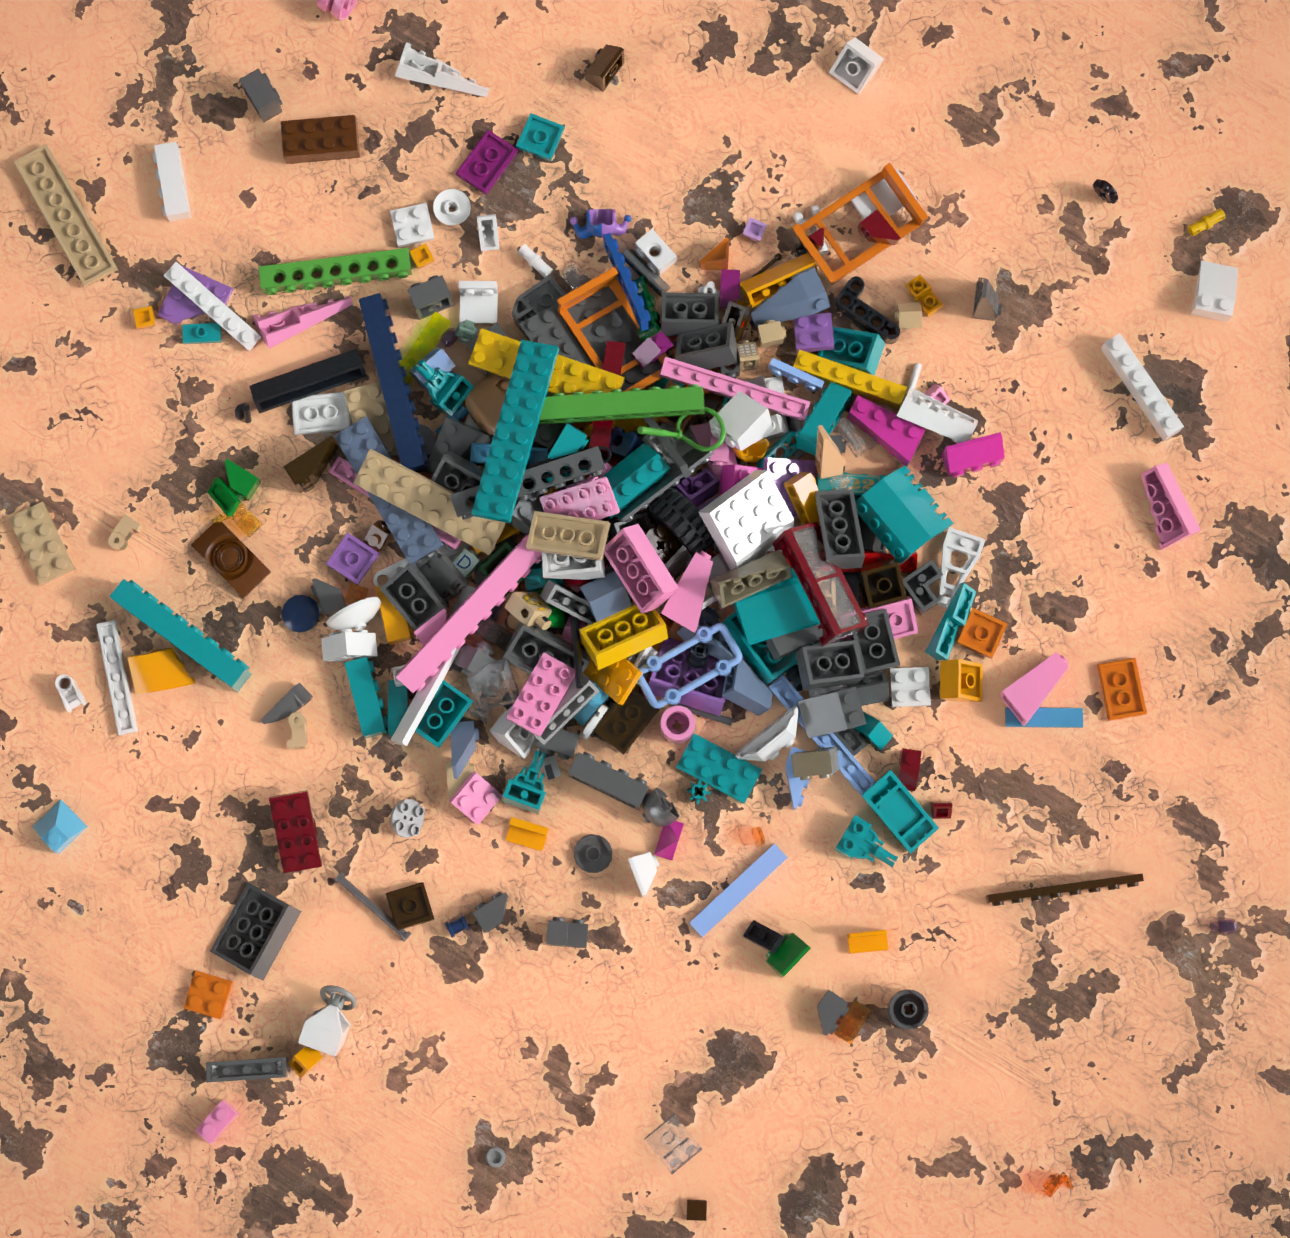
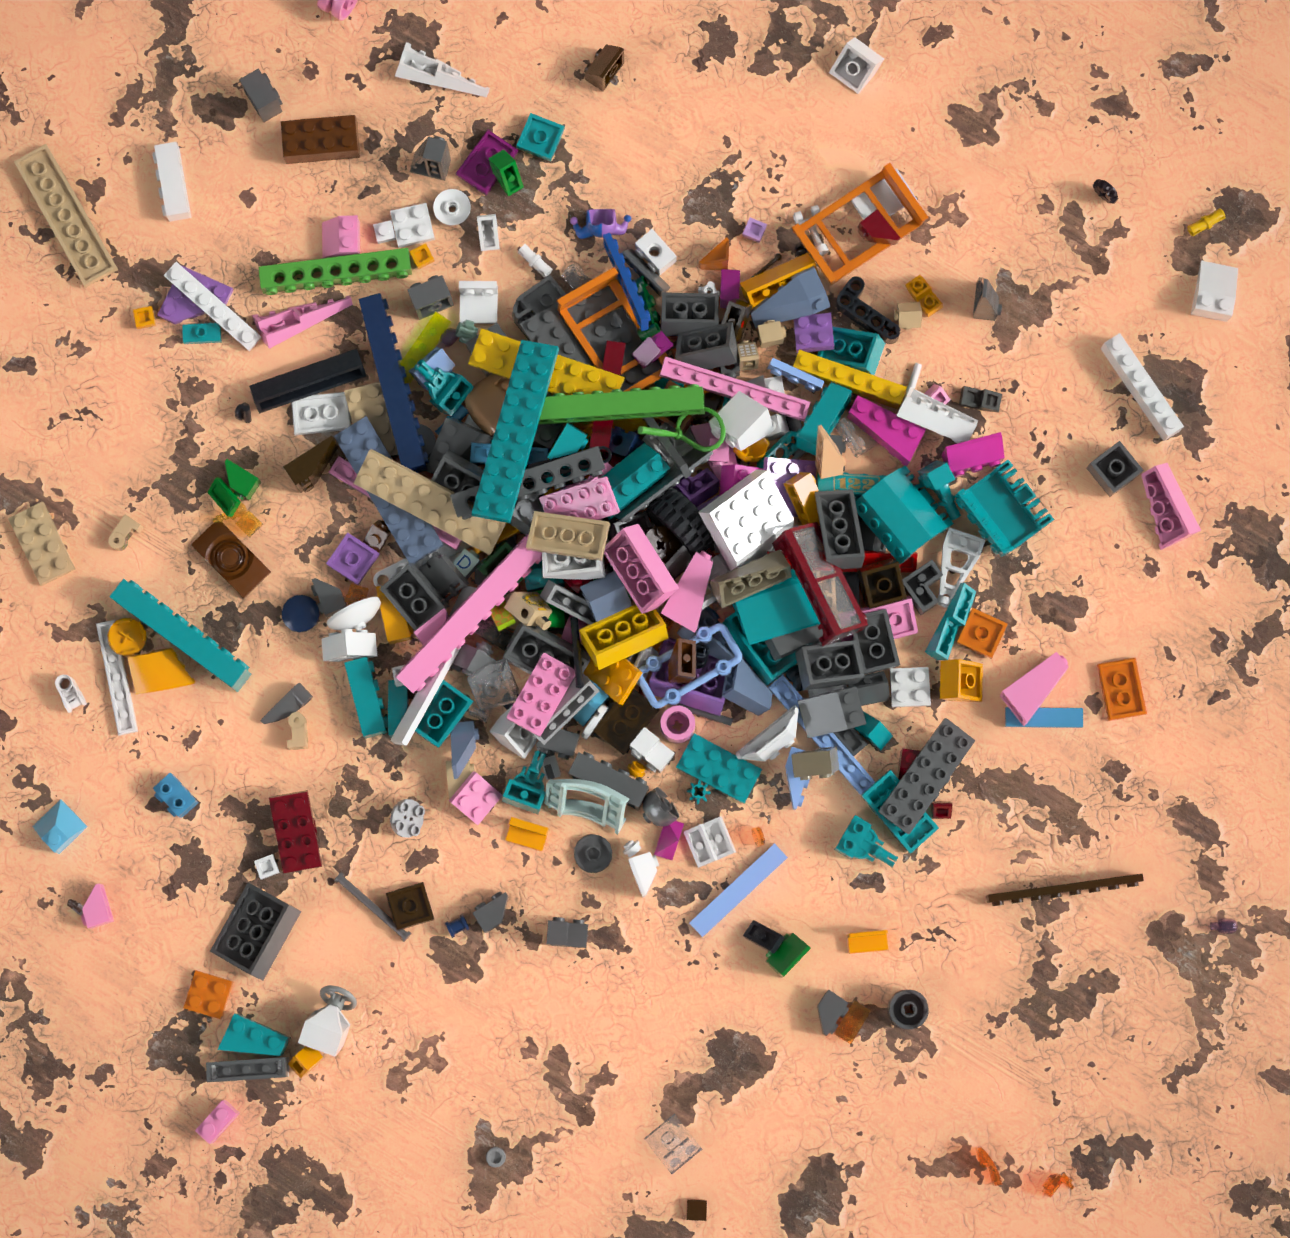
dark red slope [808,228,825,251] -> none
clear slope [828,474,853,491] -> none
none -> bright pink slope [81,883,114,929]
none -> light orange tile [107,618,146,656]
none -> dark azure brick [153,773,199,818]
none -> teal wedge [217,1013,291,1056]
none -> white plate [254,854,280,880]
none -> bright pink slope [322,215,360,258]
none -> white plate [373,220,396,244]
none -> dark grey wedge [410,136,451,181]
none -> green slope [488,149,524,197]
none -> lime tile [490,600,516,631]
none -> light aqua wedge [545,779,629,835]
none -> white plate [623,840,641,857]
none -> light orange plate [627,761,646,778]
none -> white brick [630,727,675,773]
none -> reddish brown slope [668,638,696,684]
none -> white slope [684,816,736,868]
none -> dark grey bracket [878,718,975,834]
none -> teal brick [917,460,961,520]
none -> teal hinge [955,459,1055,557]
none -> pearl dark grey slope [959,386,1002,412]
none -> clear orange slope [975,1147,1002,1186]
none -> dark grey brick [1086,441,1144,497]

